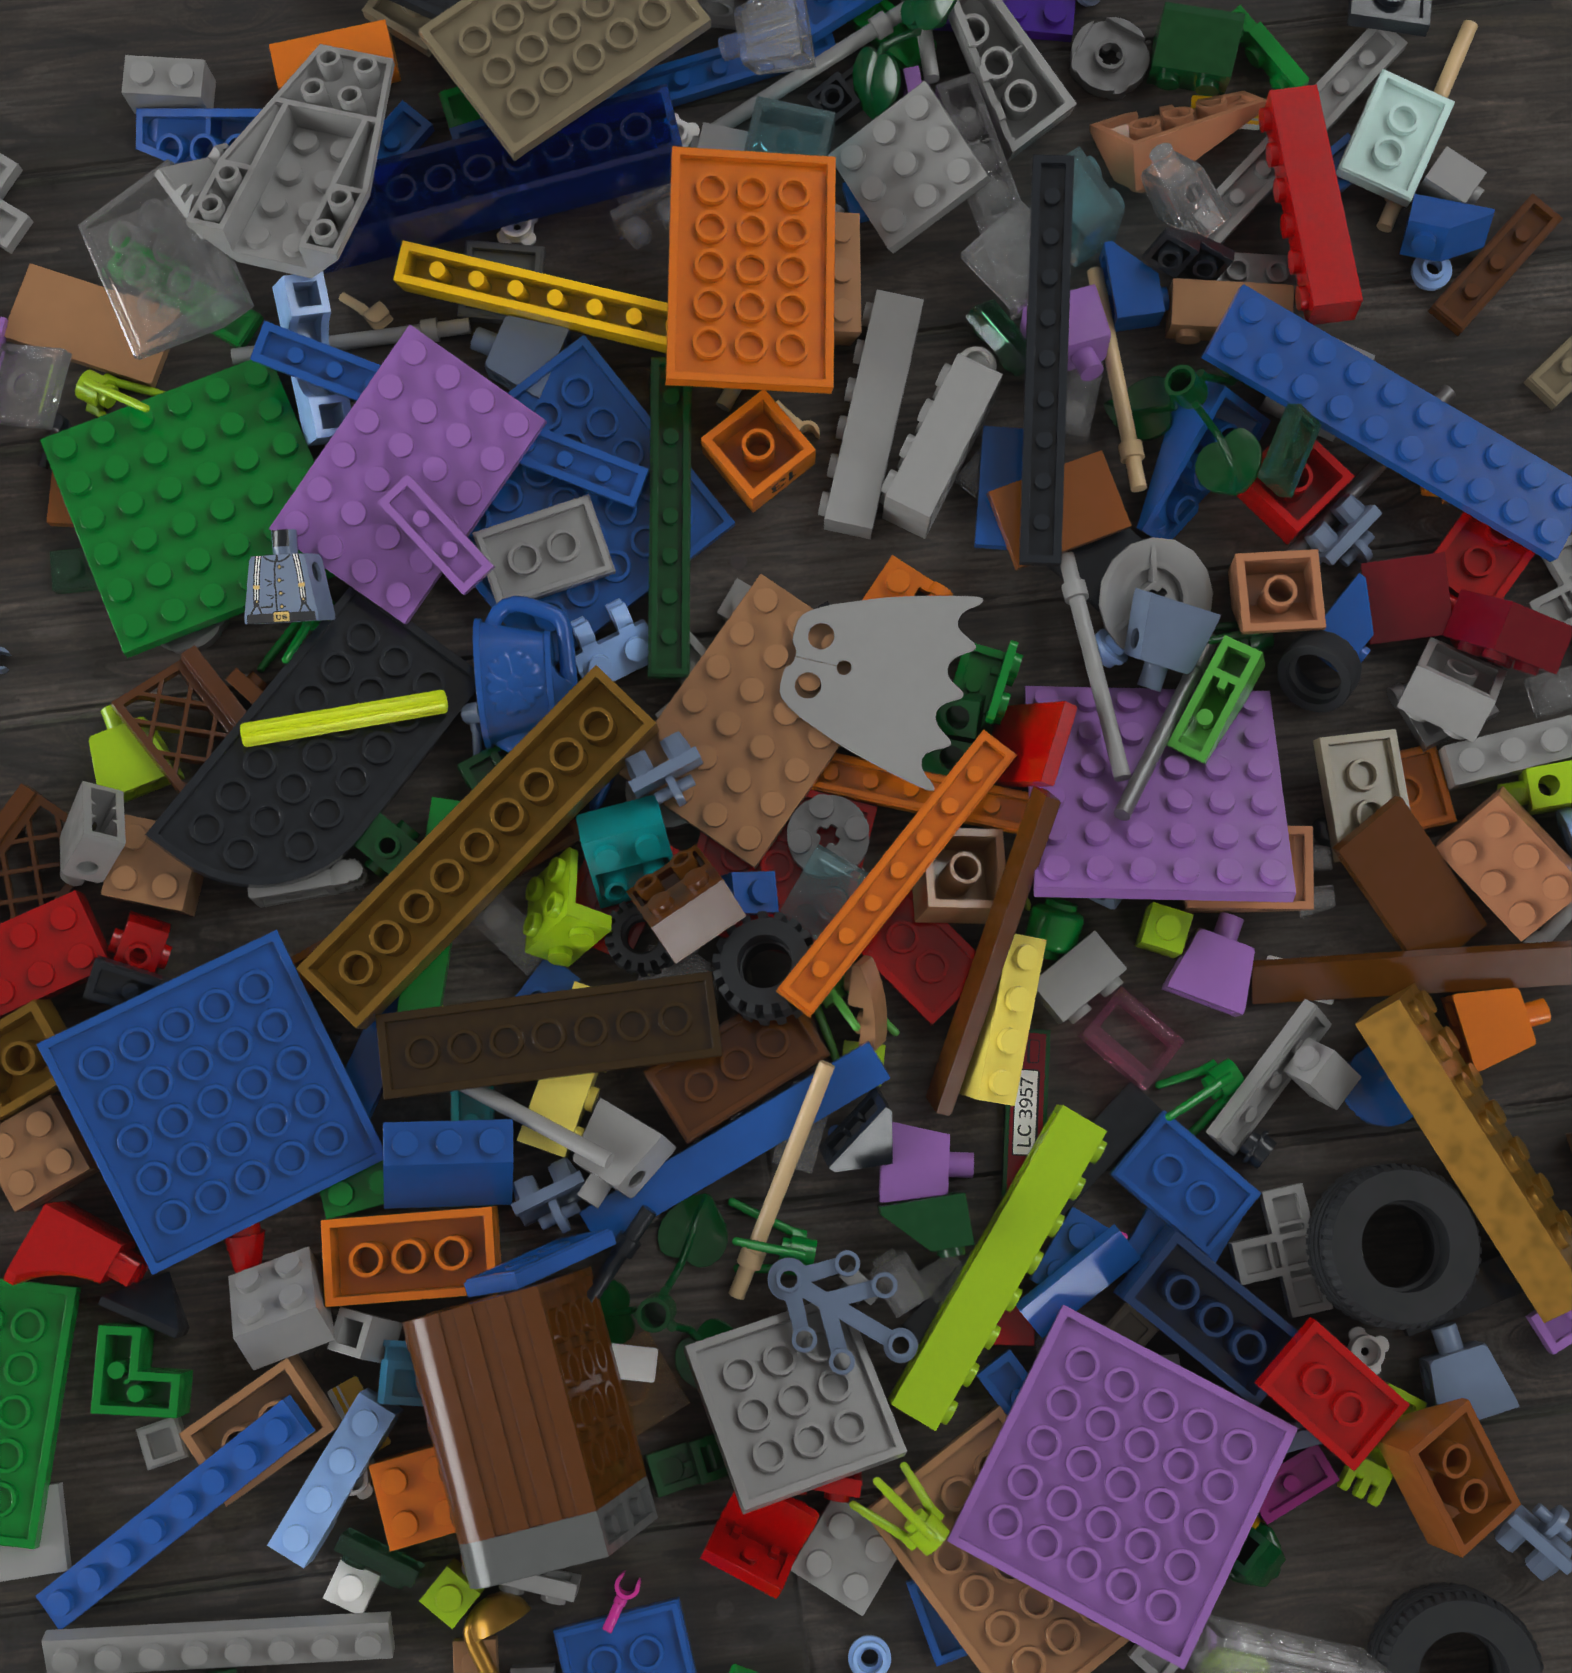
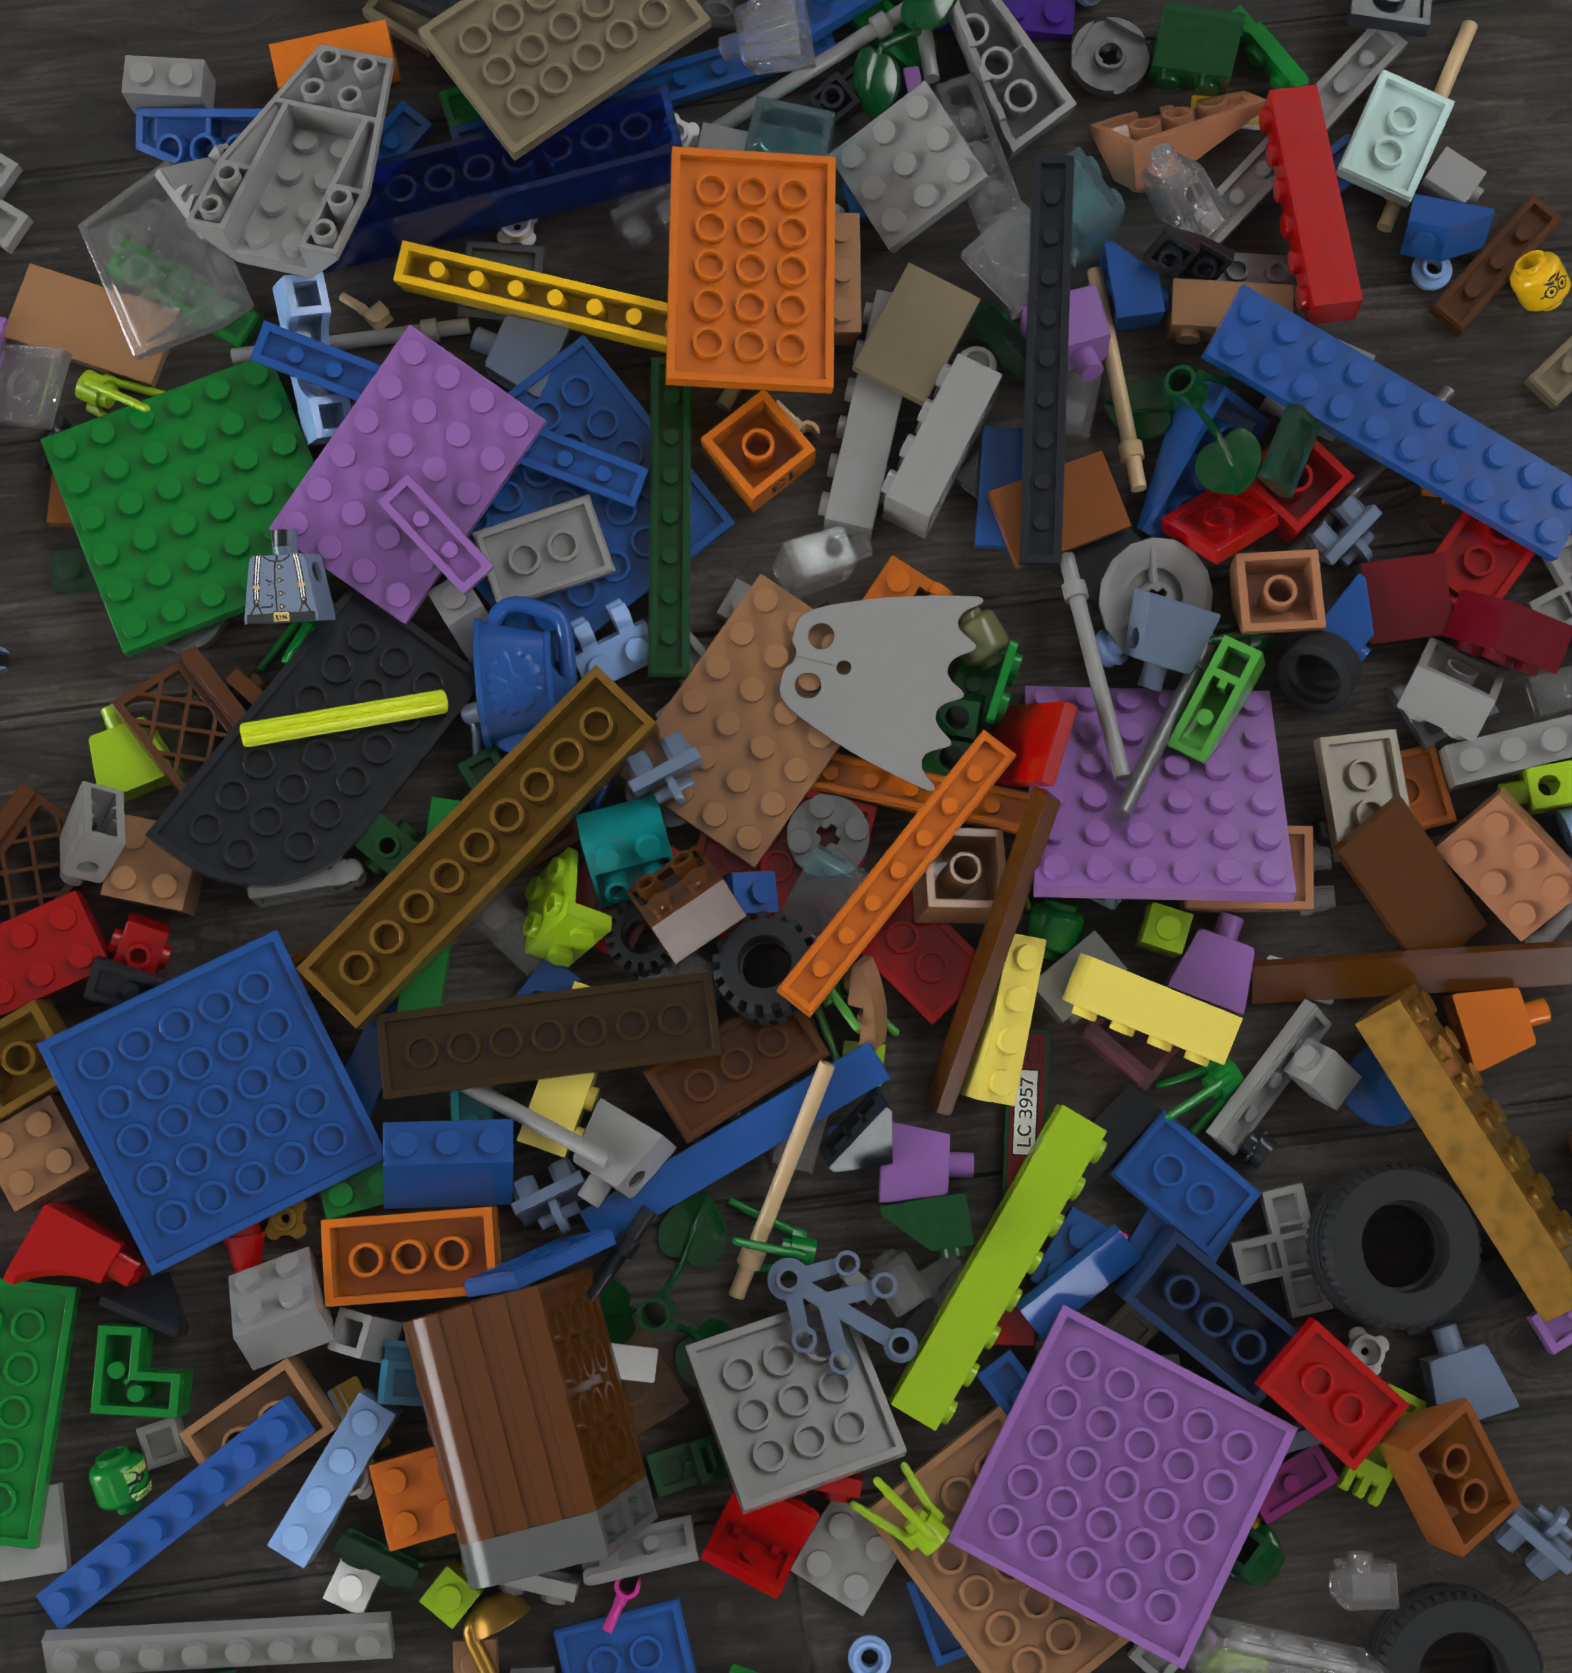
none -> green head [89,1446,152,1515]
none -> pearl gold plate [265,1200,307,1240]
none -> light grey slope [427,579,488,667]
none -> light grey hinge [582,1515,699,1586]
none -> clear torso [772,526,872,599]
none -> dark tan tile [852,263,981,406]
none -> olive head [958,606,1009,670]
none -> light yellow brick [1062,952,1243,1067]
none -> red plate [1161,490,1279,565]
none -> clear brick [1329,1550,1399,1611]
none -> yellow head [1509,250,1571,312]

